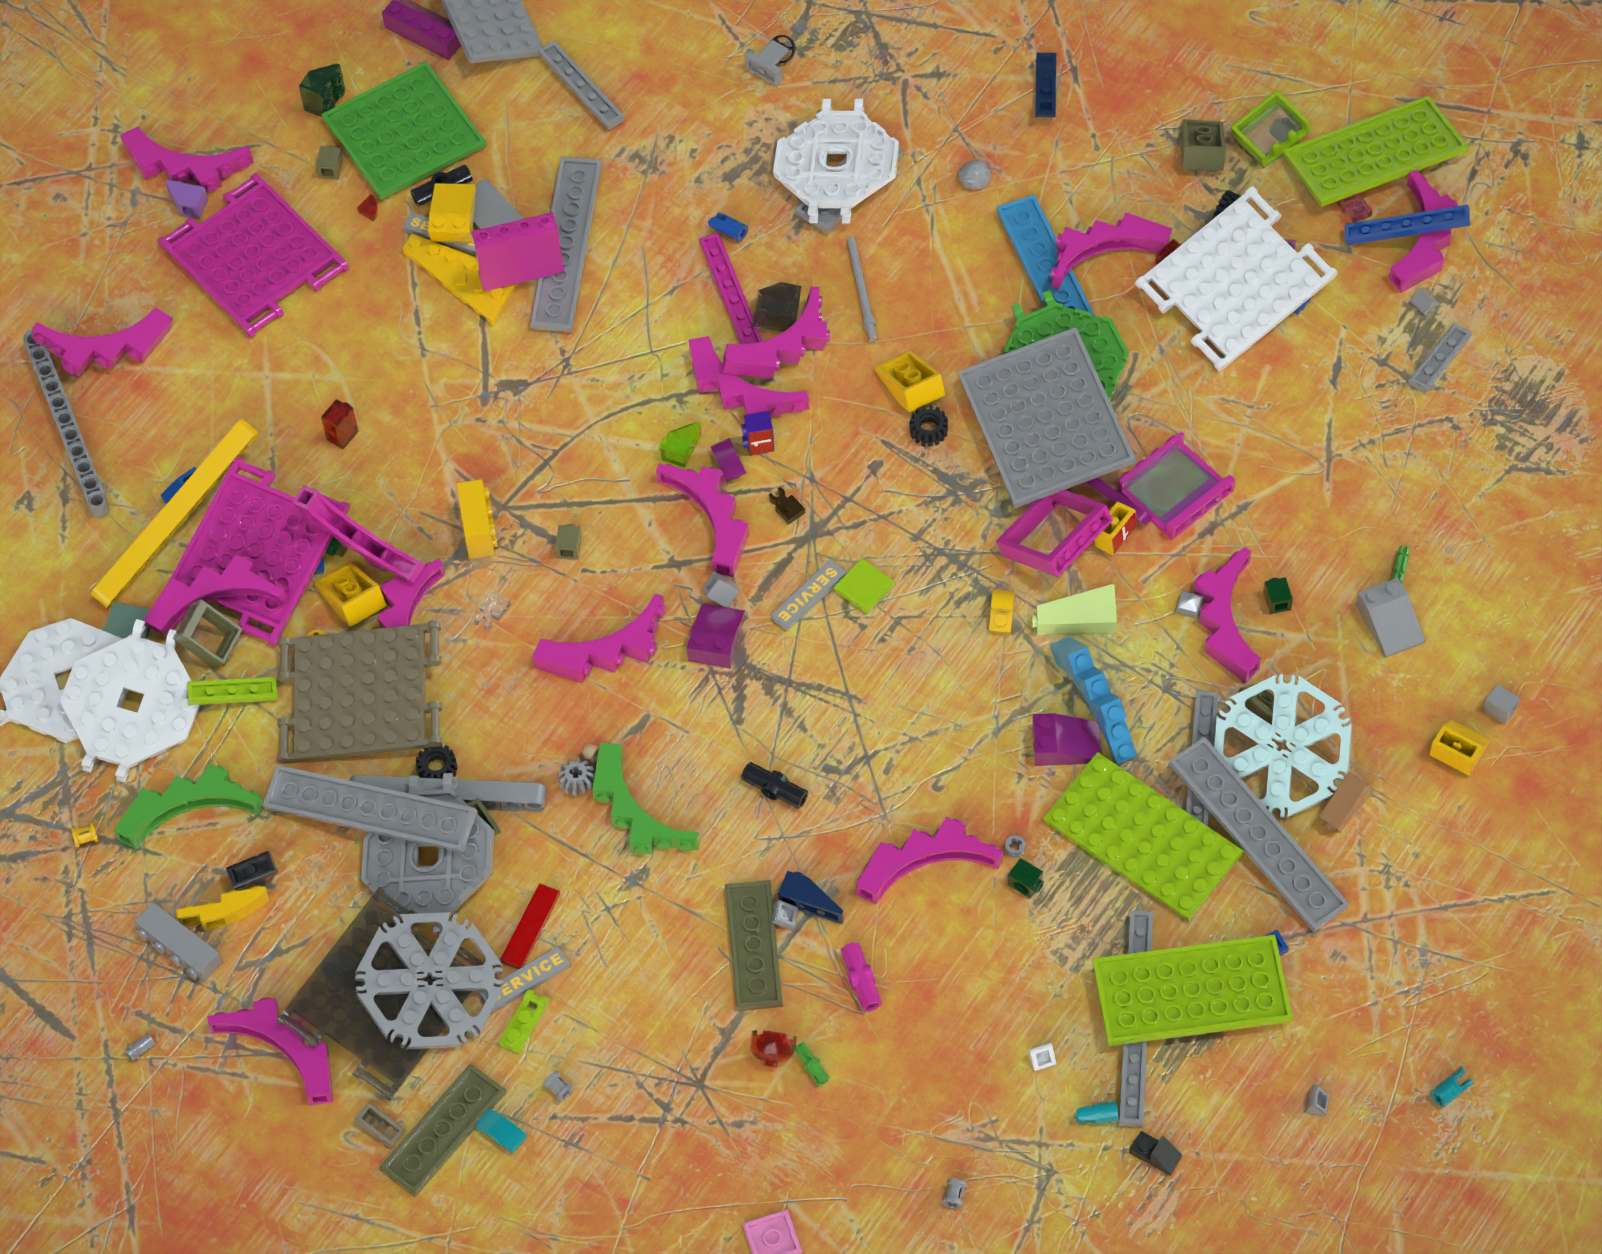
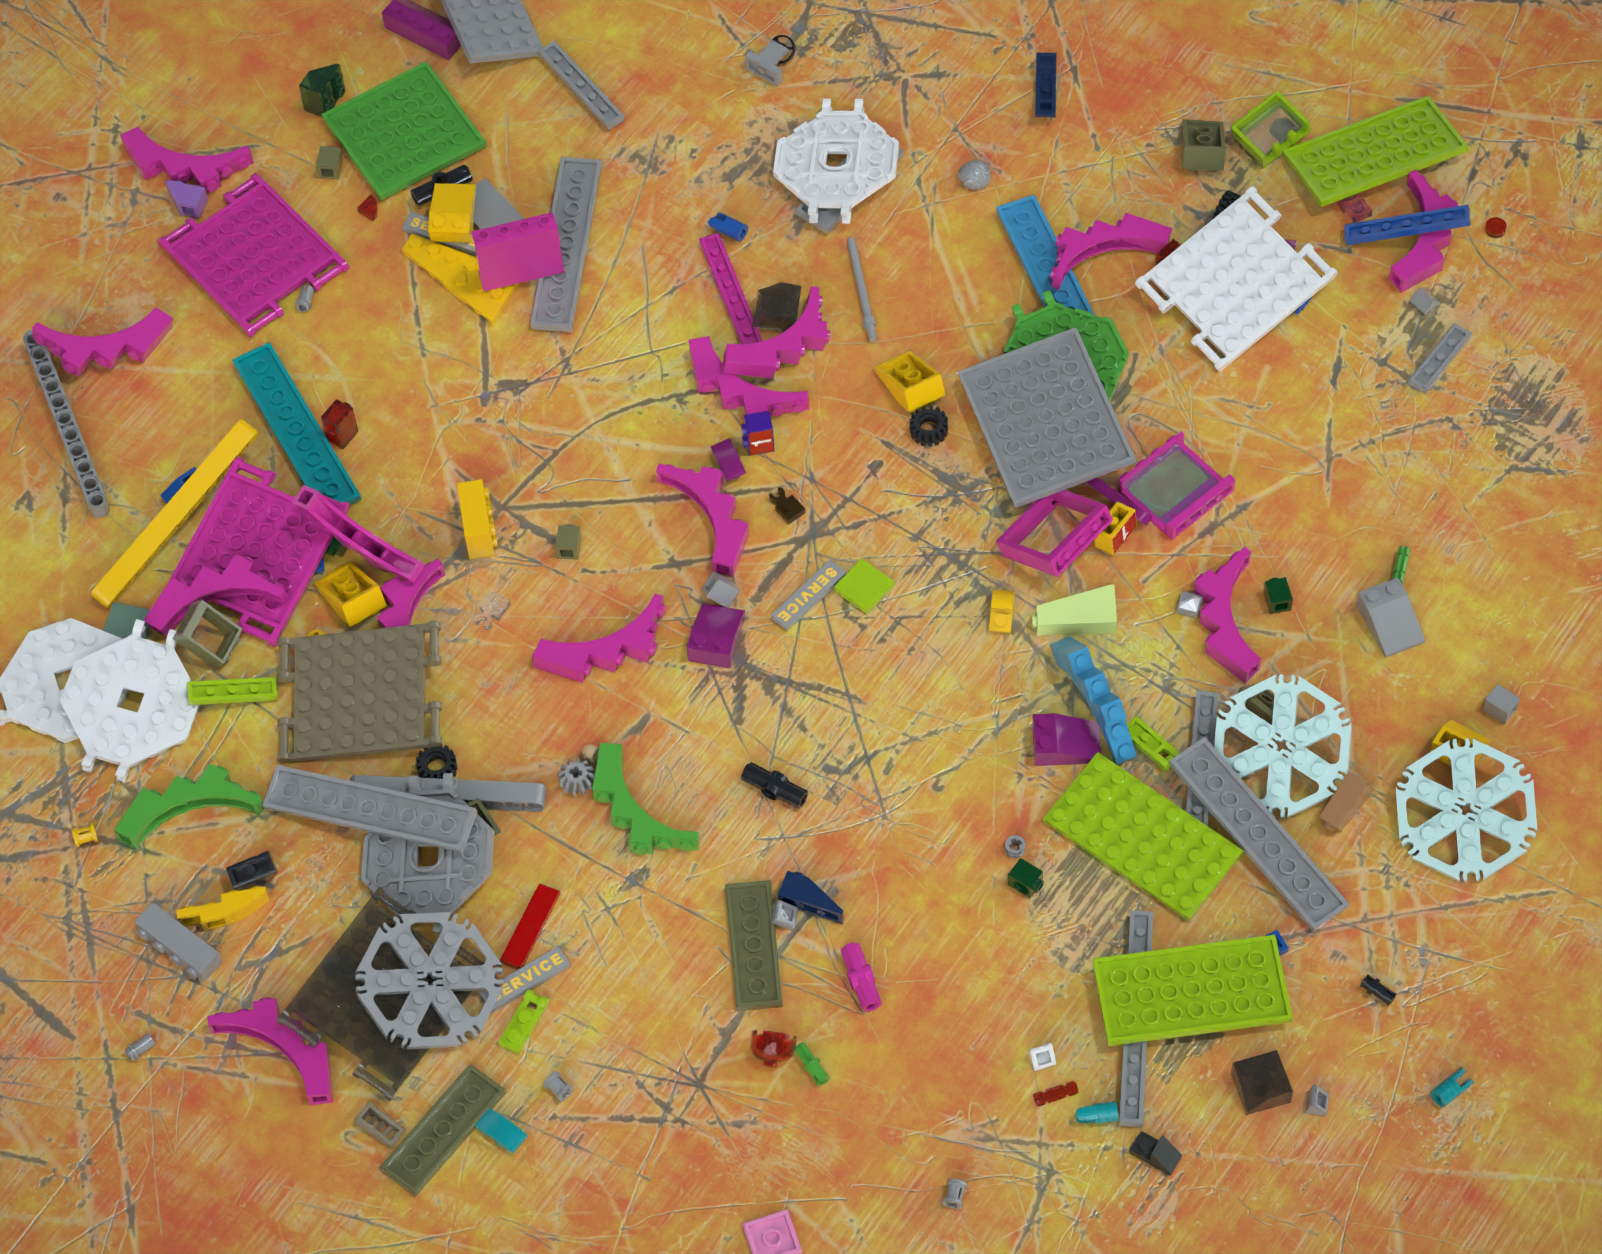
clear neon green slope [659,421,701,468] -> none
dark pink arch [856,817,1003,904] -> none
none -> teal plate [232,342,362,505]
none -> light grey pin [295,285,314,312]
none -> clear red axle [1033,1081,1078,1106]
none -> lime plate [1127,716,1180,772]
none -> clear smoke slope [1231,1050,1293,1115]
none -> black pin [1360,974,1397,1006]
none -> light aqua plate [1396,738,1537,882]
none -> clear red tile [1485,217,1507,238]

